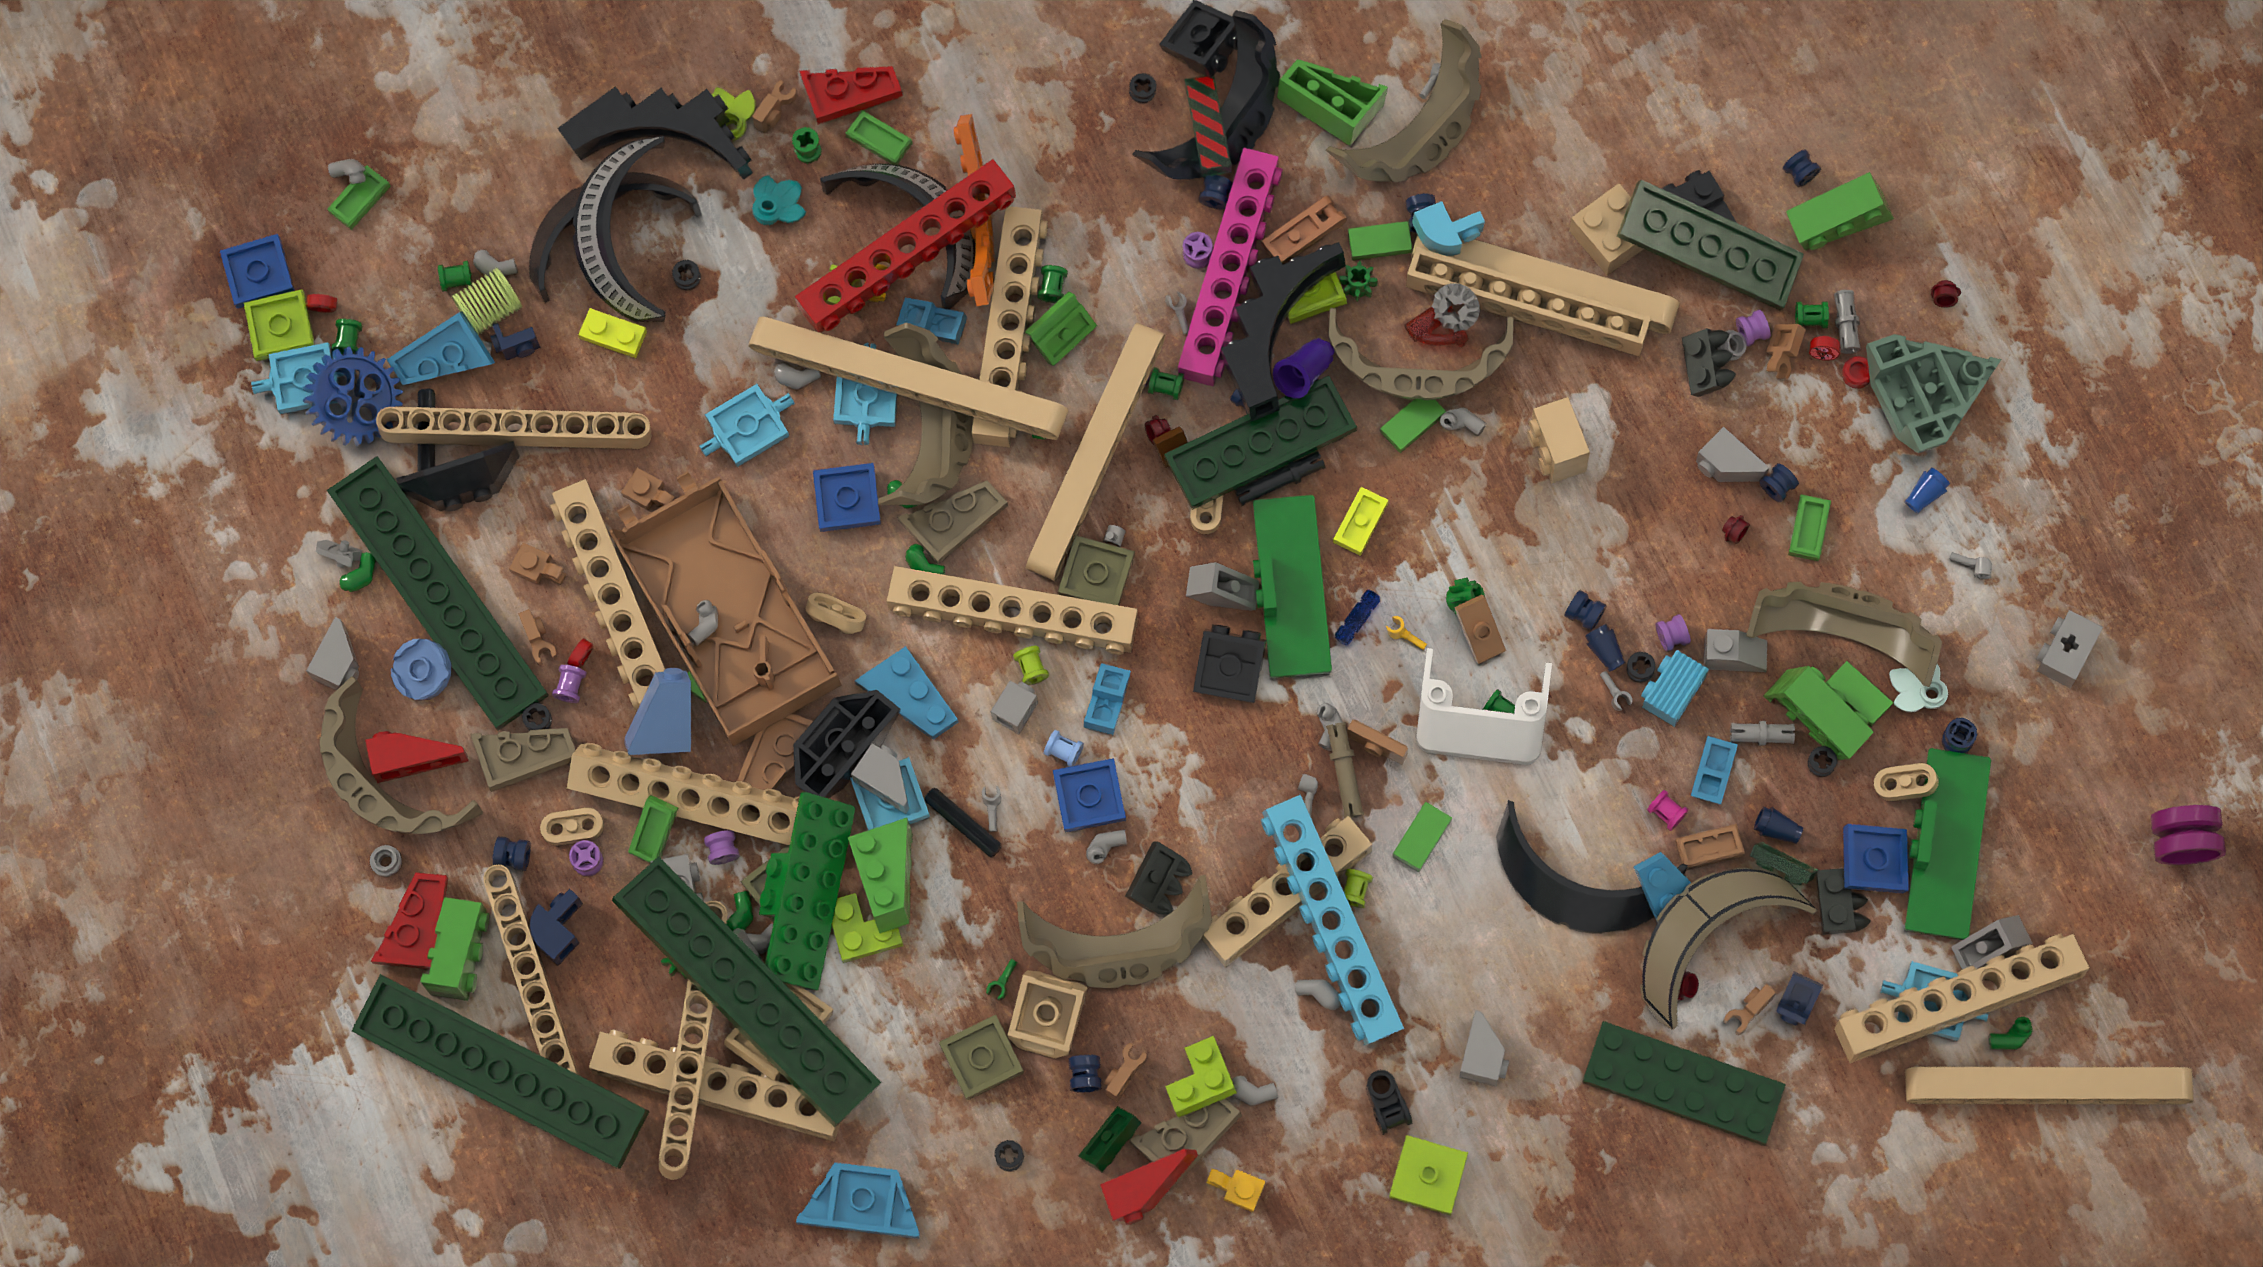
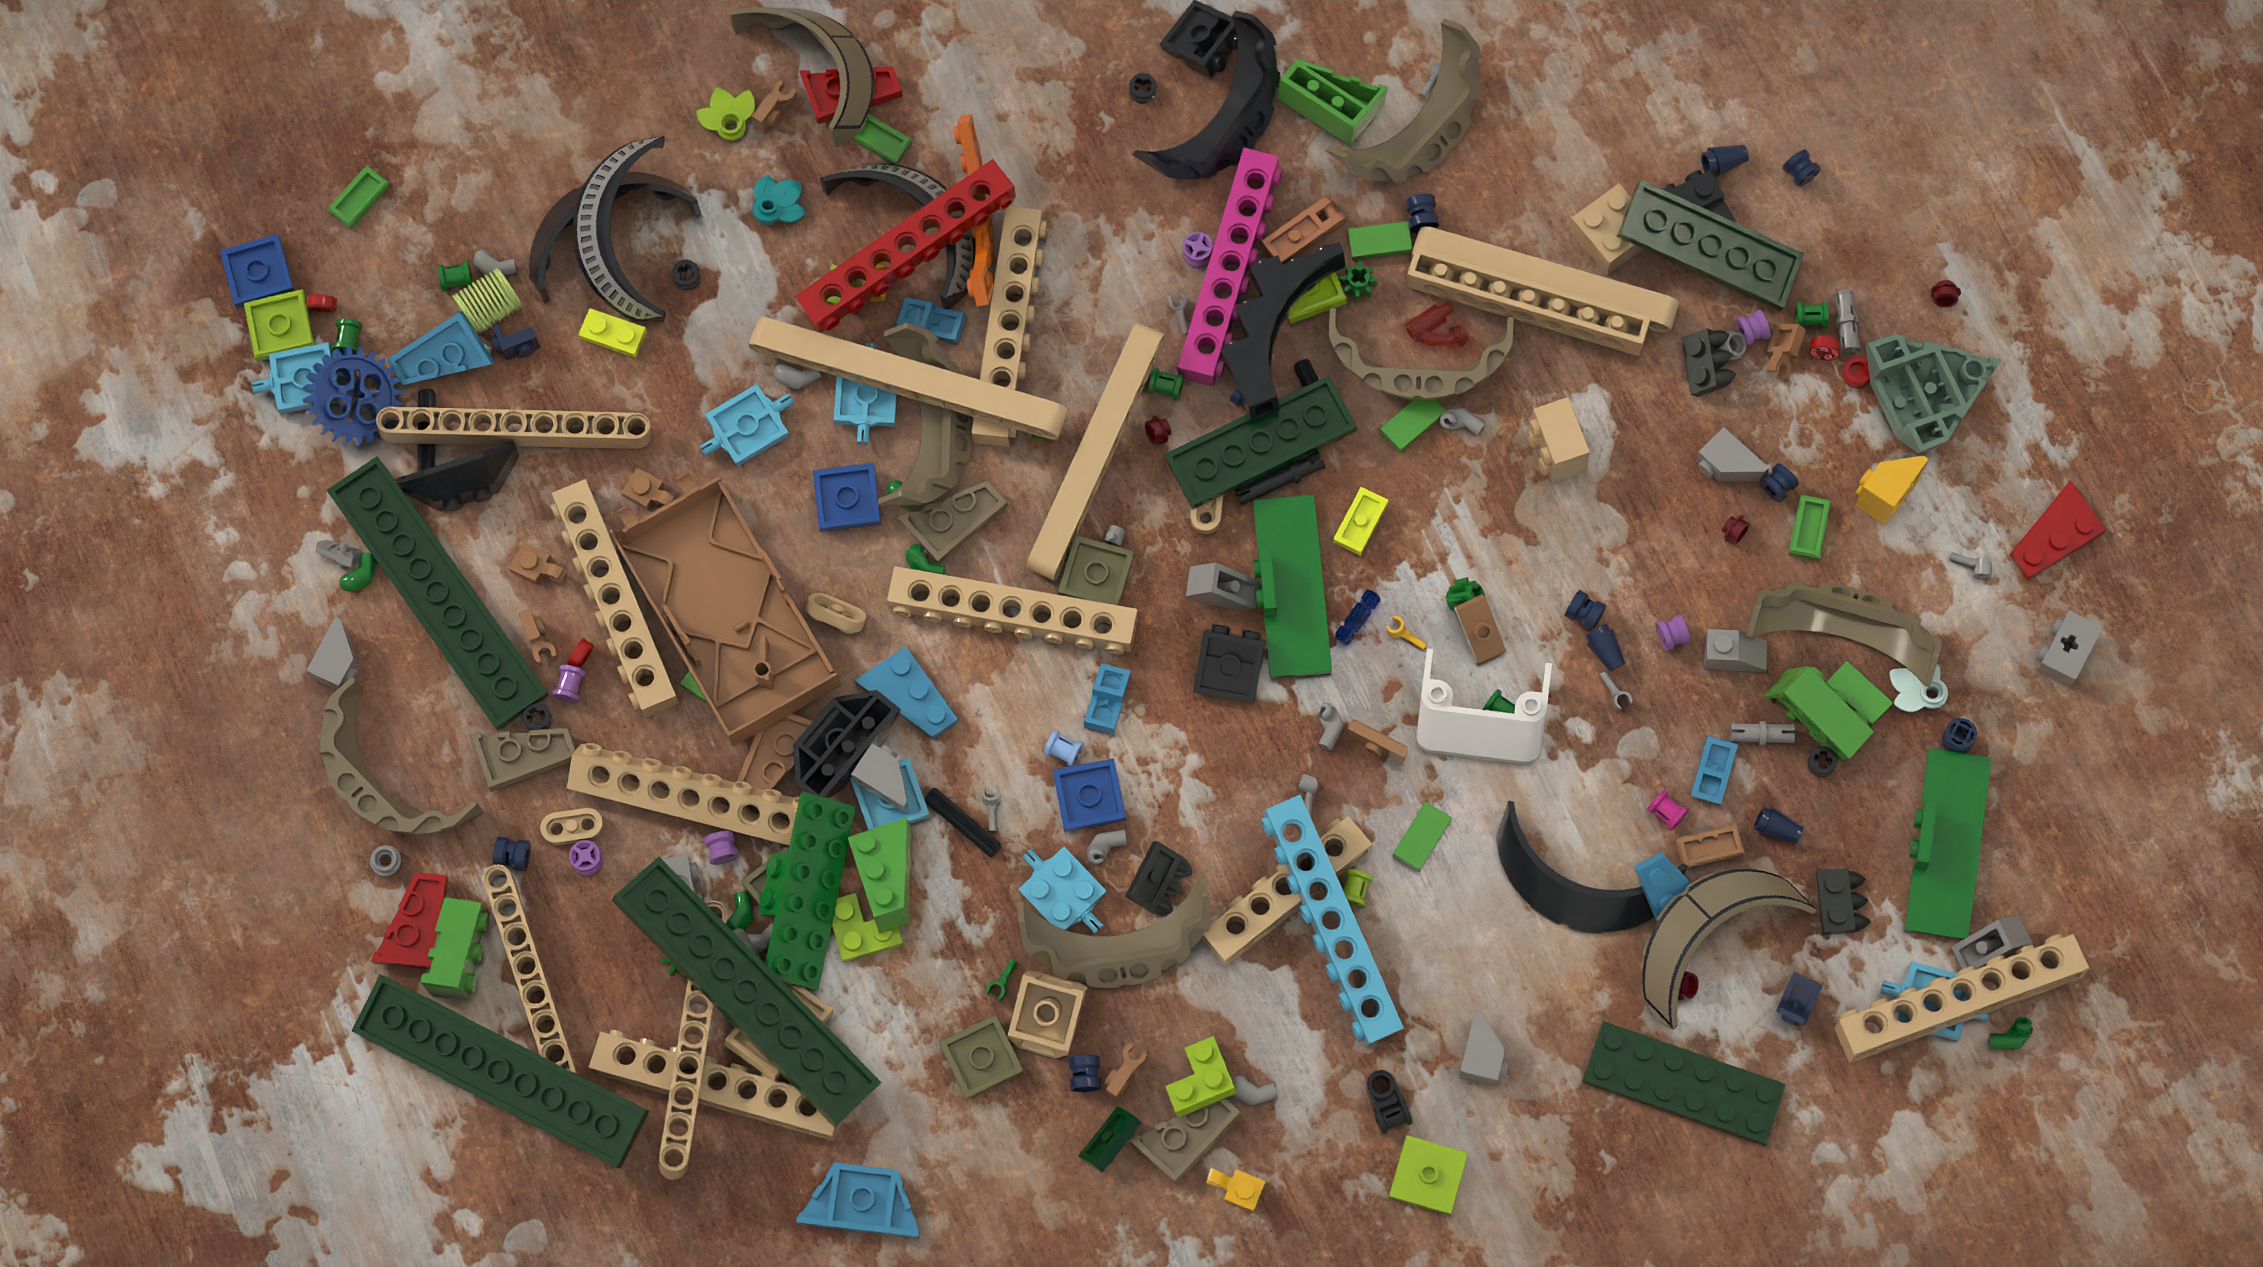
light grey arm [328,159,366,184] -> none
red slope [365,731,469,783] -> none
medium blue tile [391,639,451,700] -> none
dark blue brick [530,889,583,966] -> none
black arch [557,86,753,180] -> none
medium blue slope [624,668,691,755] -> none
bright green tile [628,795,679,863] -> none
light grey arm [687,600,718,646] -> none
green bush [792,127,822,164] -> none
light grey brick [991,681,1038,735] -> none
black bush [995,1140,1024,1172] -> none
lime bush [1013,646,1049,685] -> none
bright green plate [1025,292,1097,366] -> none
green bush [1037,265,1068,303] -> none
red slope [1100,1149,1198,1225] -> none
reddish brown tile [1153,426,1188,468] -> none
tile [1184,76,1232,177] -> none
dark blue wheel [1199,174,1233,210] -> none
dark purple plant [1272,338,1335,398] -> none
light grey arm [1296,979,1341,1010] -> none
dark tan pin [1326,722,1364,819] -> none
medium azure brick [1412,201,1485,256] -> none
light grey gear [1431,283,1480,332] -> none
black bush [1626,652,1655,683] -> none
medium azure brick [1641,650,1709,727] -> none
medium nougat plate [1723,984,1776,1035] -> none
clear green plate [1750,842,1818,885] -> none
bright green wedge [1786,172,1894,250] -> none
blue plate [1843,824,1909,893] -> none
tan plate [1874,763,1939,801] -> none
blue cone [1904,467,1950,514] -> none
tan beam [1905,1067,2194,1104] -> none
magenta wheel [2151,805,2226,865] -> none
none -> dark tan windscreen [728,7,875,148]
none -> medium azure plate [1018,847,1108,934]
none -> dark blue cone [1701,144,1749,177]
none -> yellow slope [1855,456,1928,526]
none -> red wing [2010,480,2106,581]

